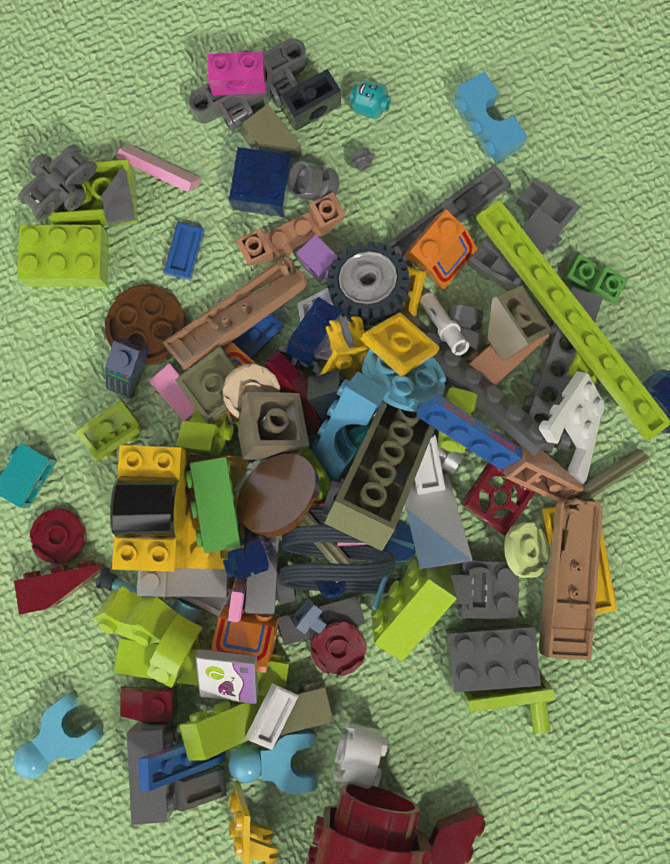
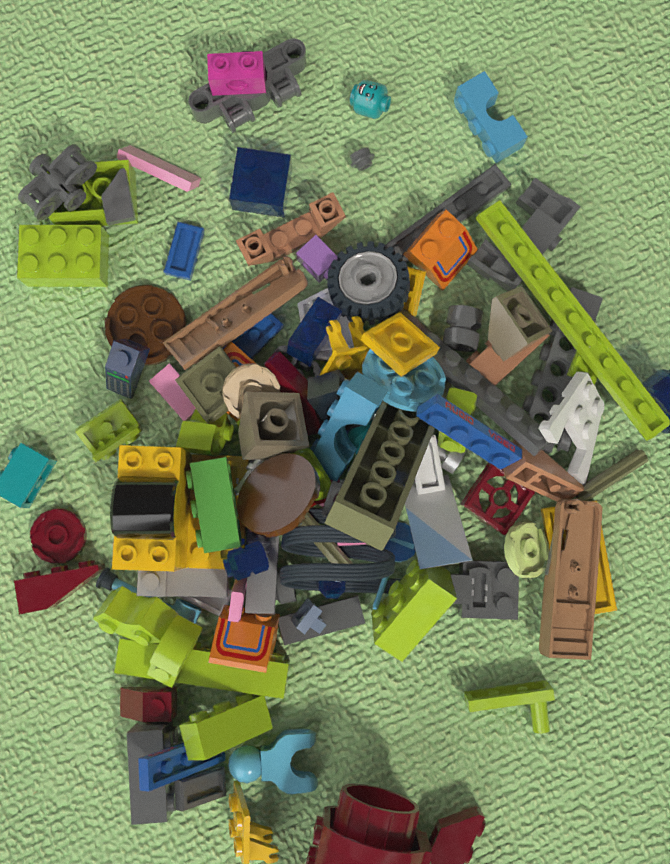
medium azure piece [13,693,105,779] -> none
tile [196,649,258,704] -> none
olive slope [243,104,302,159] -> none
white tile [246,683,298,750] -> none
olive slope [280,680,333,735] -> none
black brick [281,69,341,131] -> none
dark grey wheel [288,161,339,201] -> none
dark red tile [311,620,367,676] -> none
white brick [333,722,388,789] -> none
white pin [420,293,469,355] -> none
dark grey brick [445,624,541,692] -> none
bright green slope [563,254,628,304] -> none

